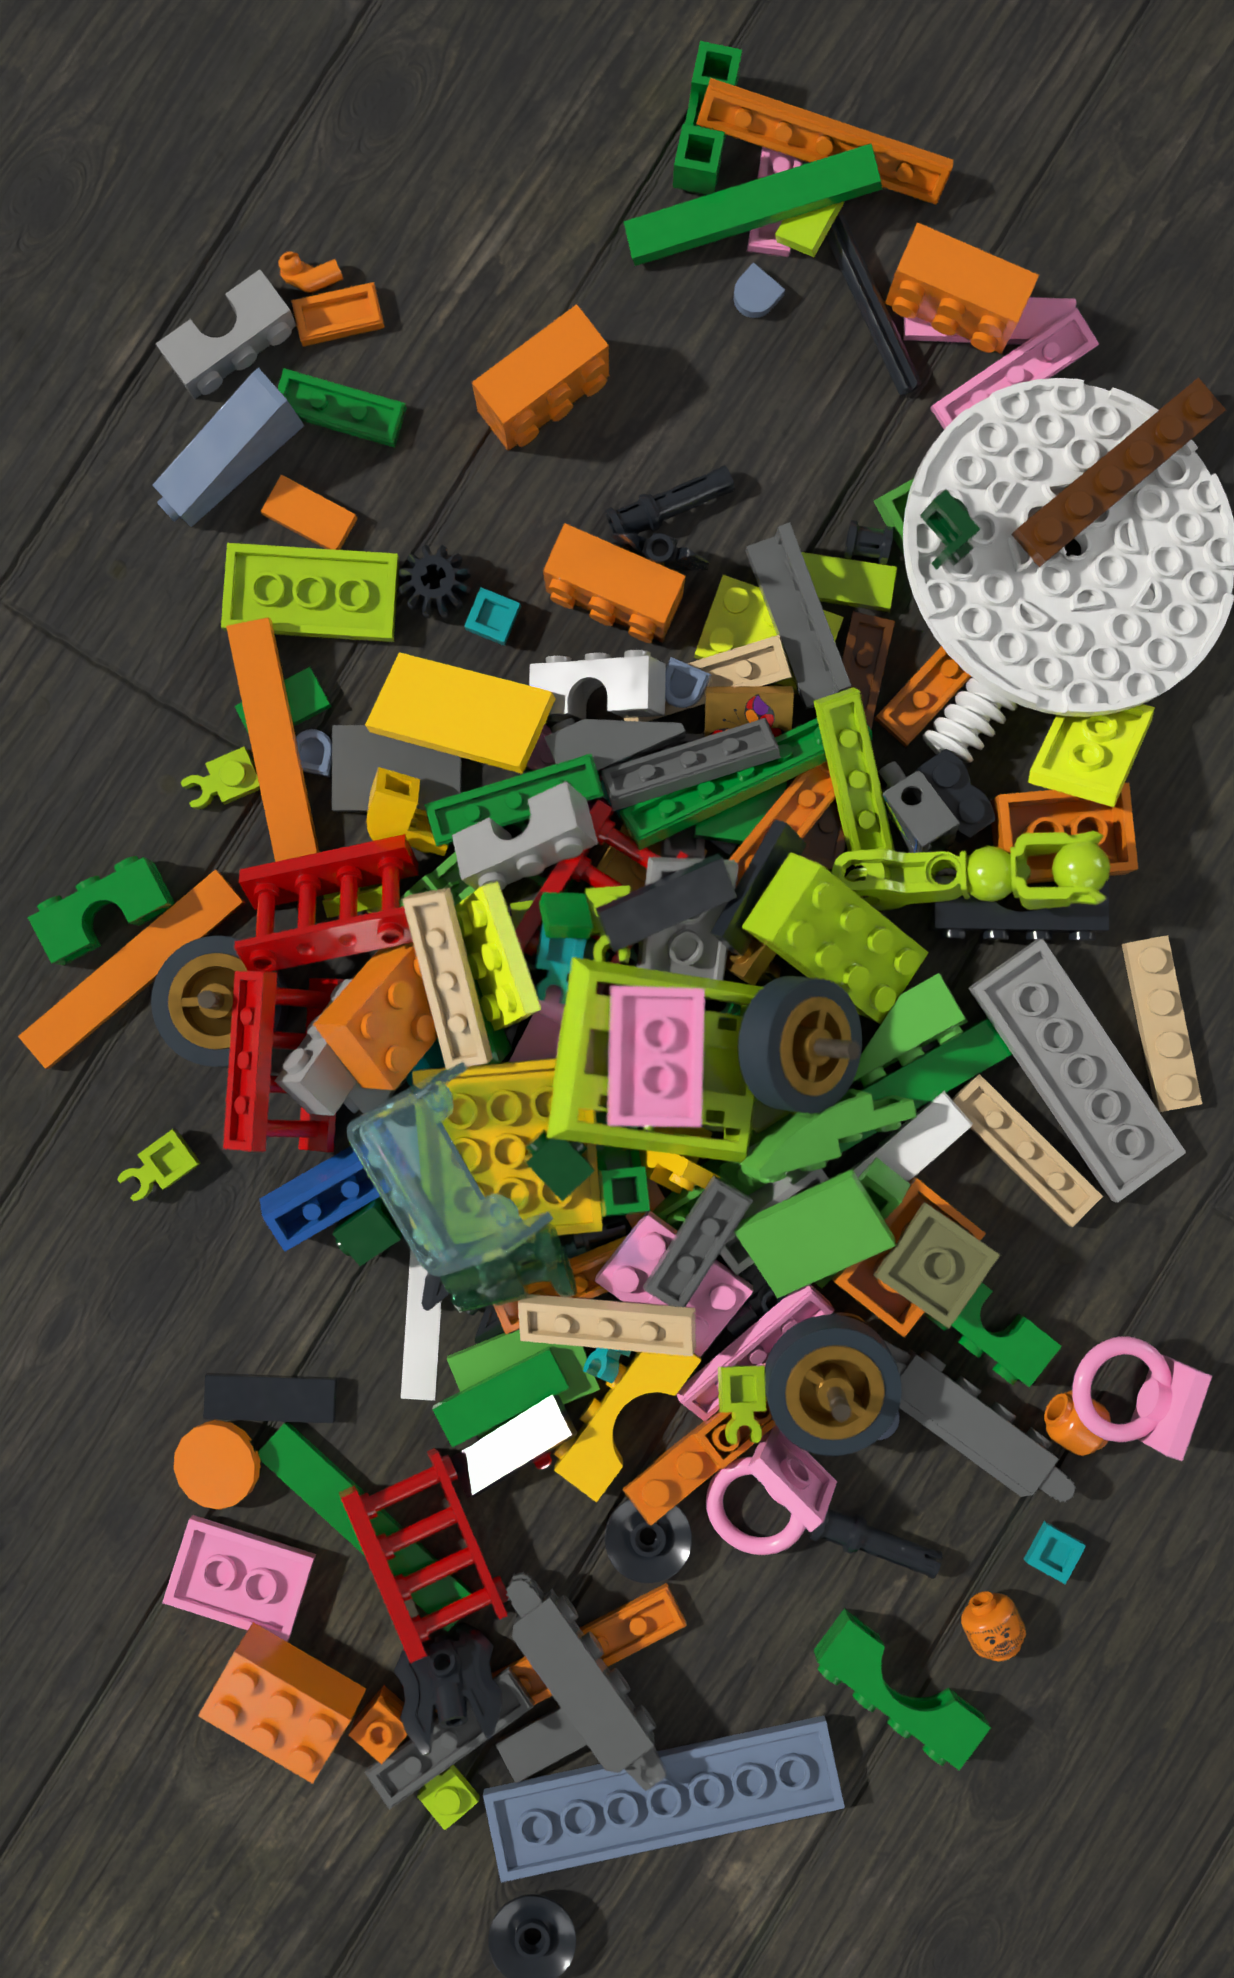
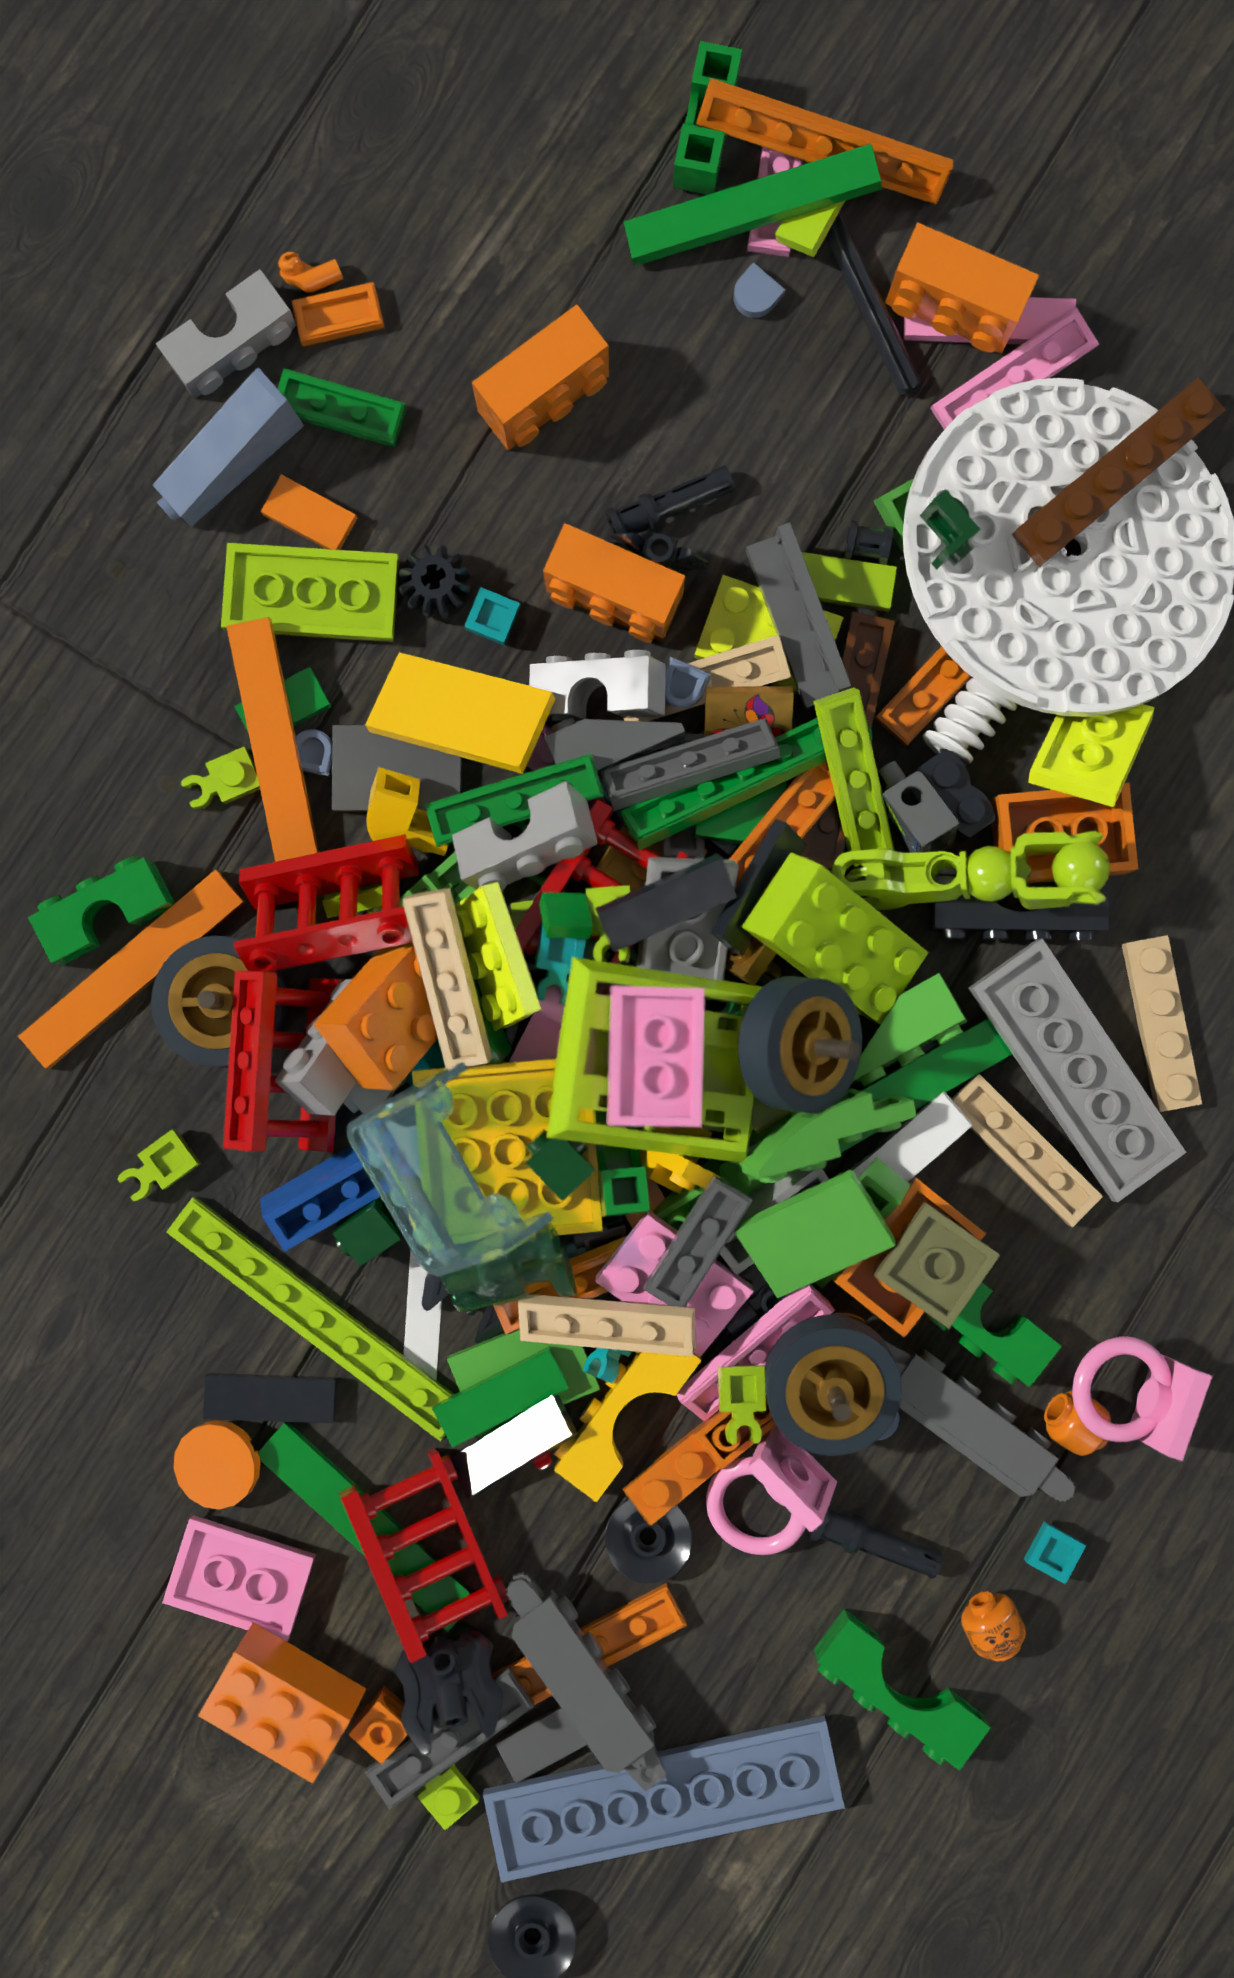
none -> lime tile [166,1197,455,1442]

